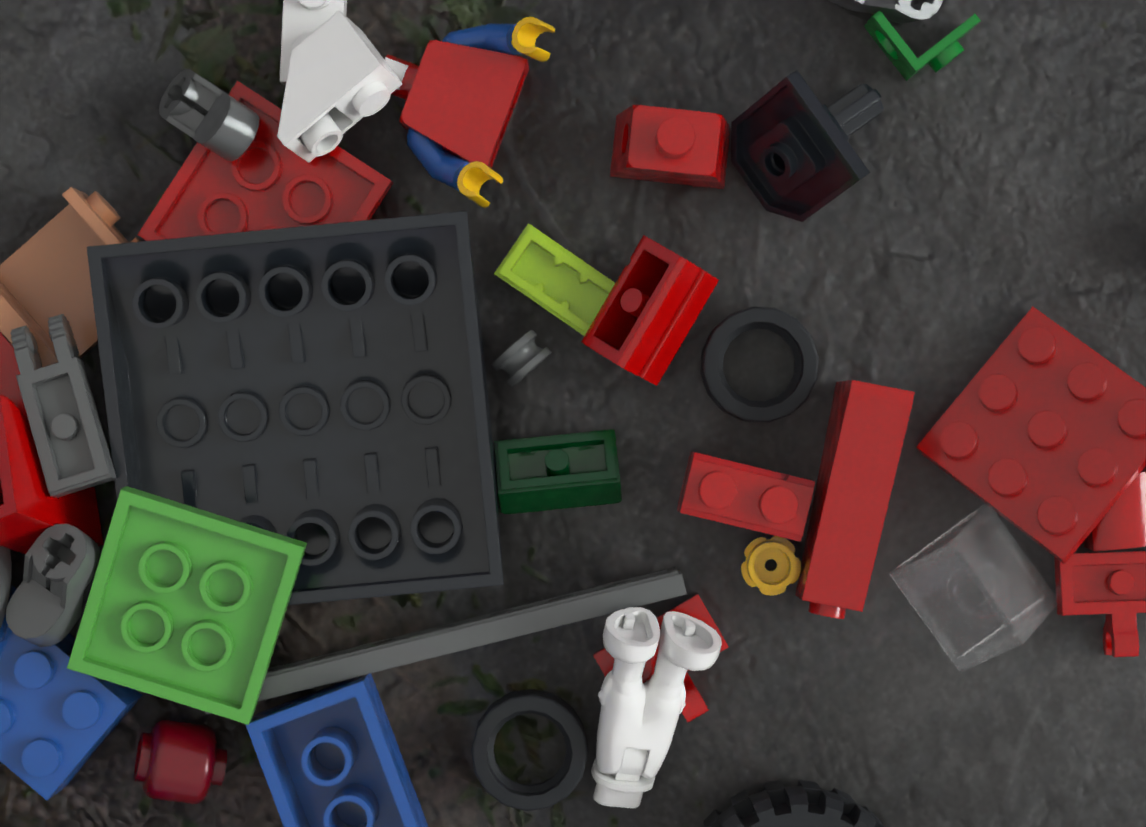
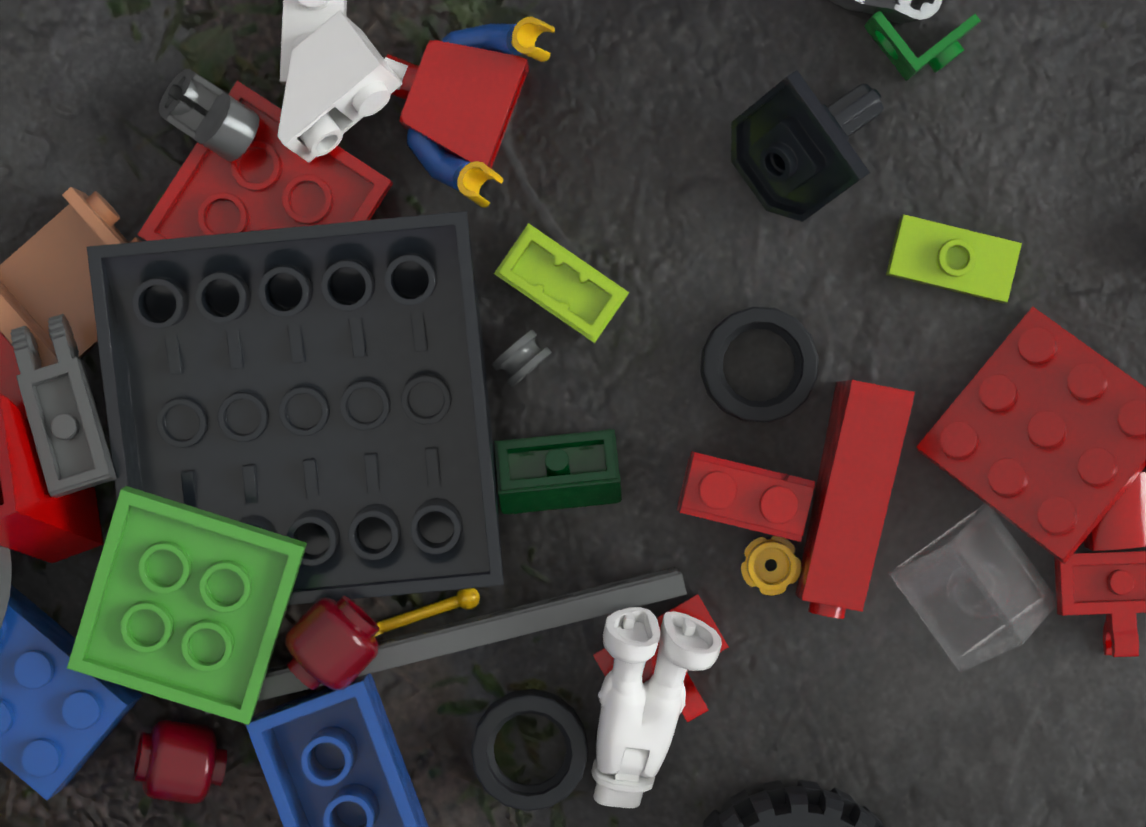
dark grey piece [6,524,101,647] -> none
red brick [581,235,719,386] -> none
red torso [610,105,731,189] -> none
none -> dark red head [286,596,379,690]
none -> yellow hinge [375,588,480,636]
none -> lime plate [886,214,1022,304]

